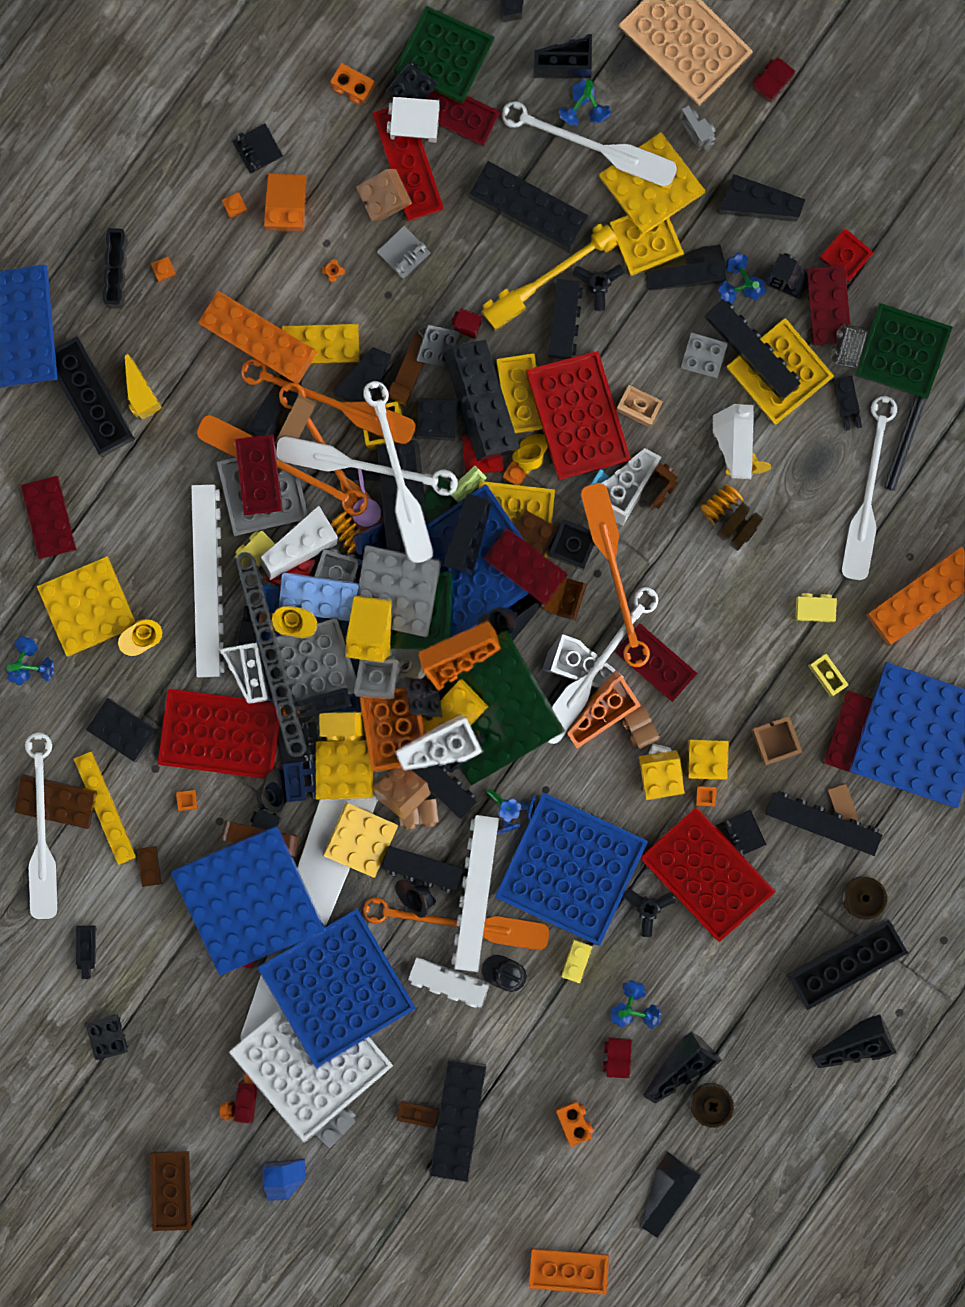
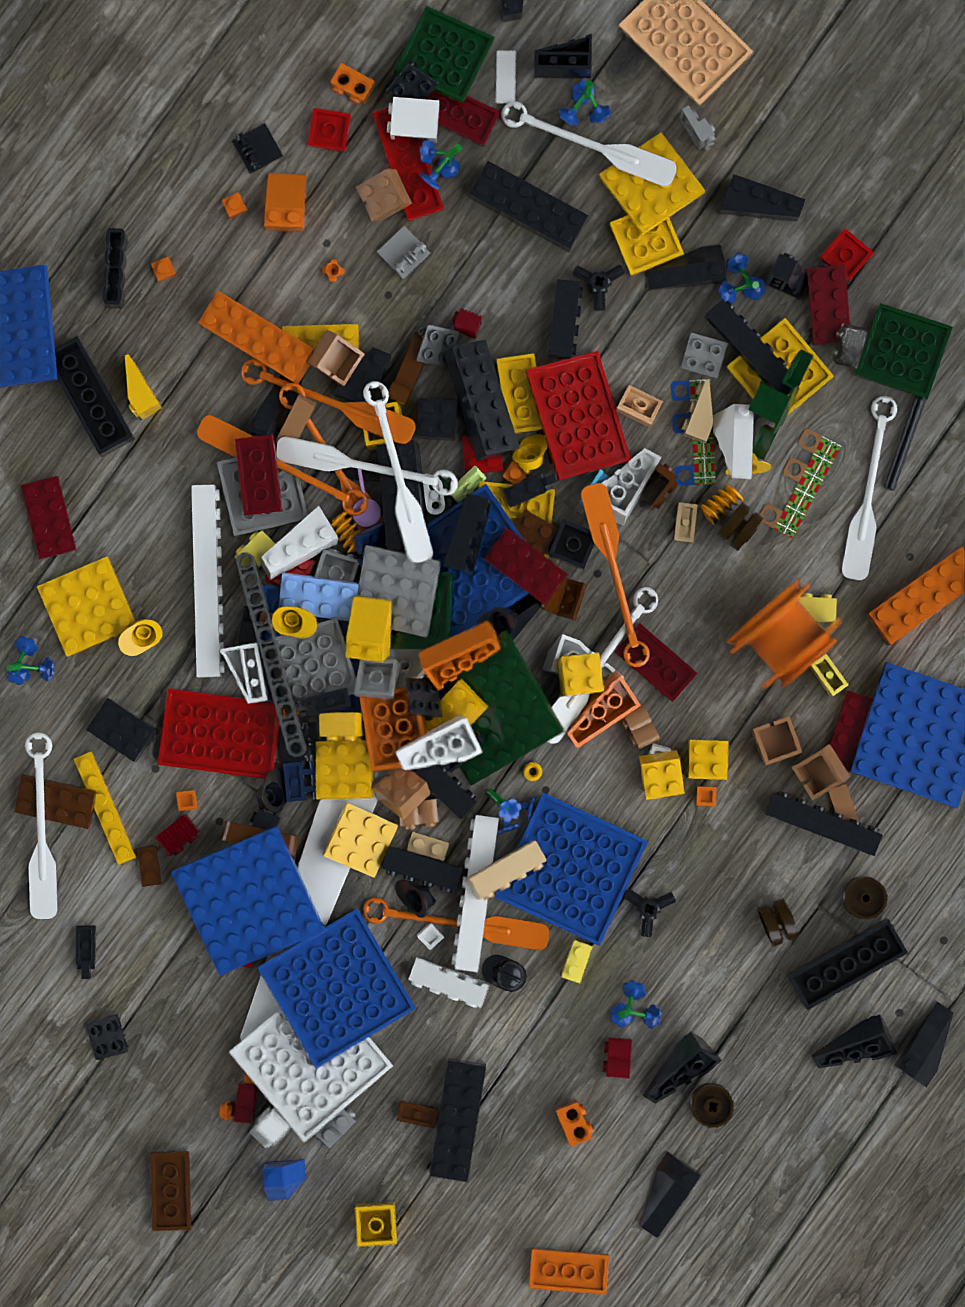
yellow bar [481,224,618,331] -> none
red plate [640,806,776,942] -> none
black hinge [716,809,767,856] -> none
dark red brick [753,57,795,103] -> none
black hinge [833,375,862,431] -> none
none -> dark red brick [155,814,201,856]
none -> white wedge [249,1106,290,1148]
none -> red plate [307,108,351,153]
none -> medium nougat piece [307,330,364,386]
none -> yellow brick [355,1201,397,1247]
none -> tan plate [407,832,449,861]
none -> white plate [417,922,444,950]
none -> blue plant [419,140,462,190]
none -> white plate [423,478,445,515]
none -> tan brick [466,840,547,900]
none -> white sticker [496,51,516,103]
none -> black hinge [503,474,557,508]
none -> yellow plate [523,762,542,781]
none -> yellow brick [557,653,604,697]
none -> piece [671,380,716,486]
none -> tan plate [674,502,697,543]
none -> tan slope [682,380,713,443]
none -> orange wheel [727,578,842,690]
none -> dark green piece [748,349,813,460]
none -> dark brown wheel [757,898,799,947]
none -> piece [760,429,841,539]
none -> medium nougat piece [792,744,850,800]
none -> black wedge [895,1002,953,1087]

